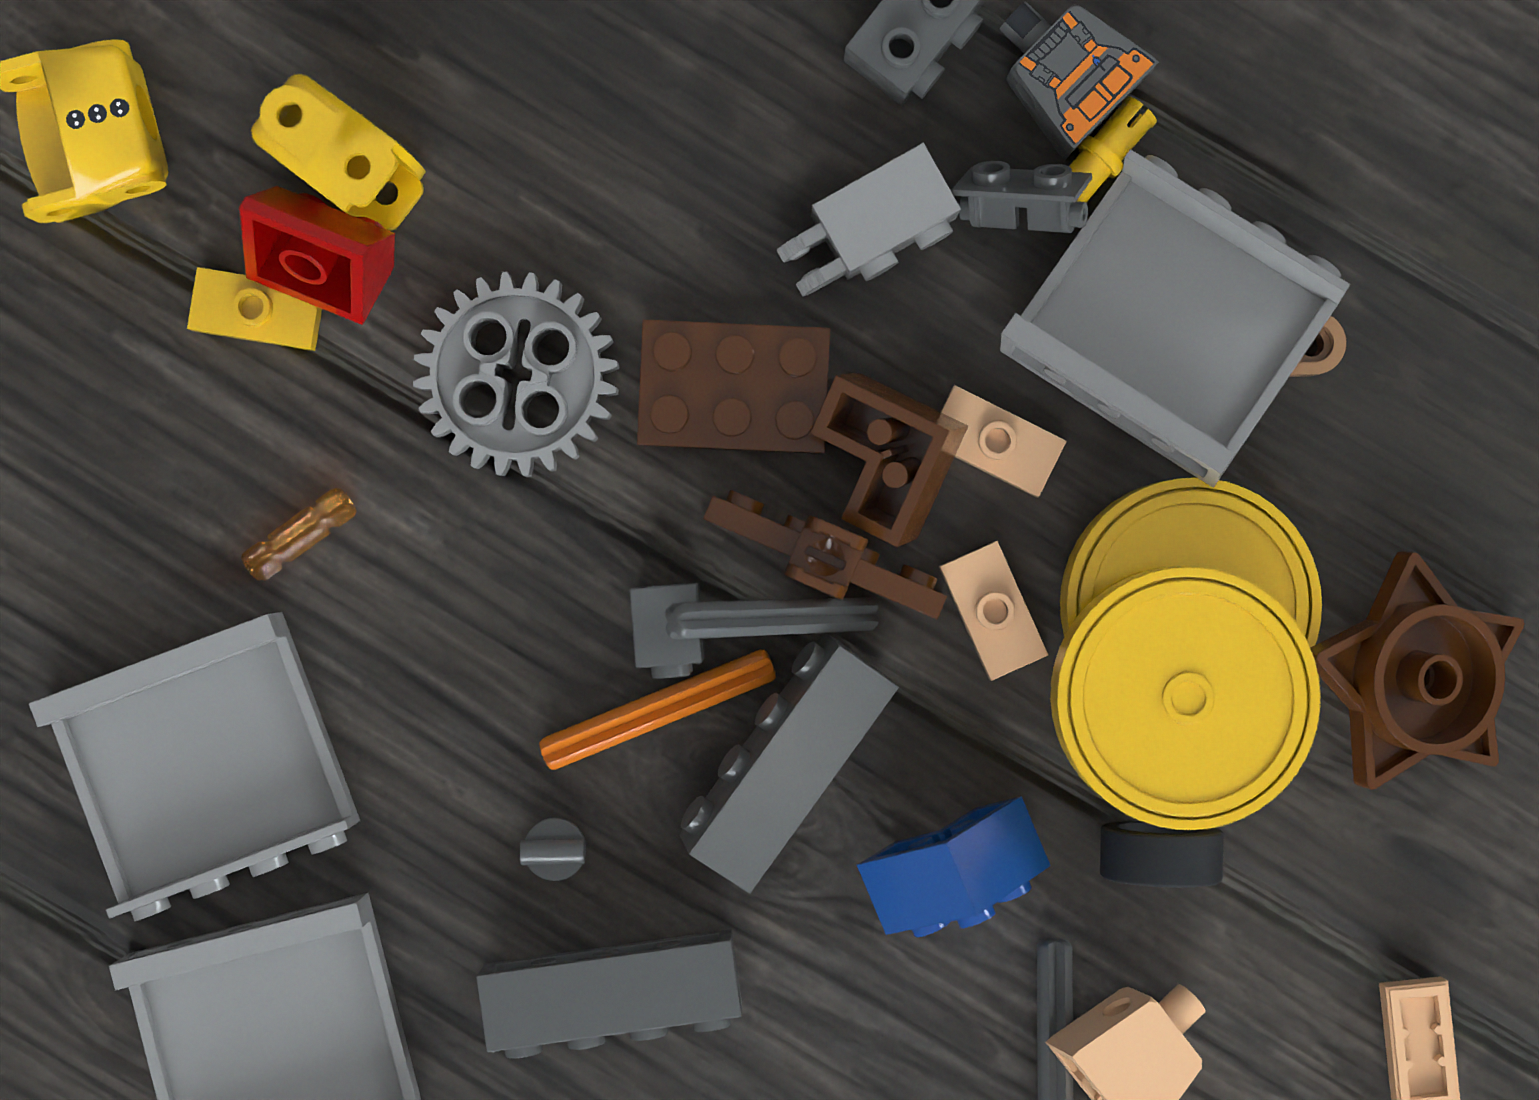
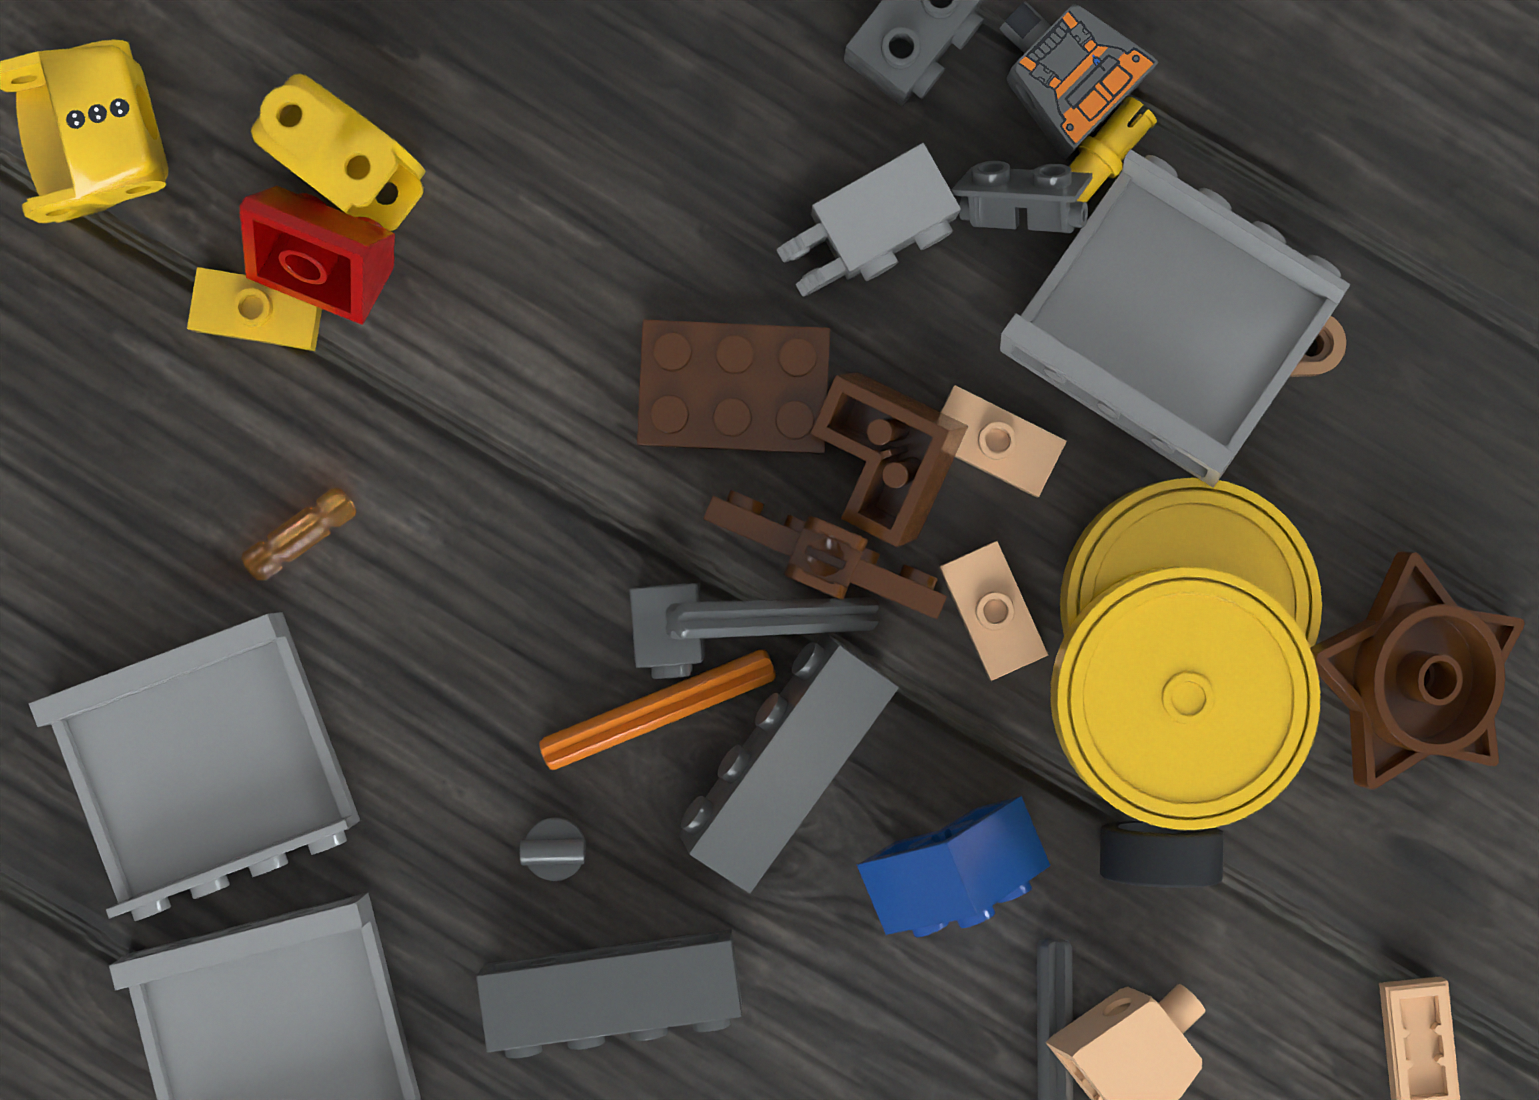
light grey gear [413,272,619,477] -> none

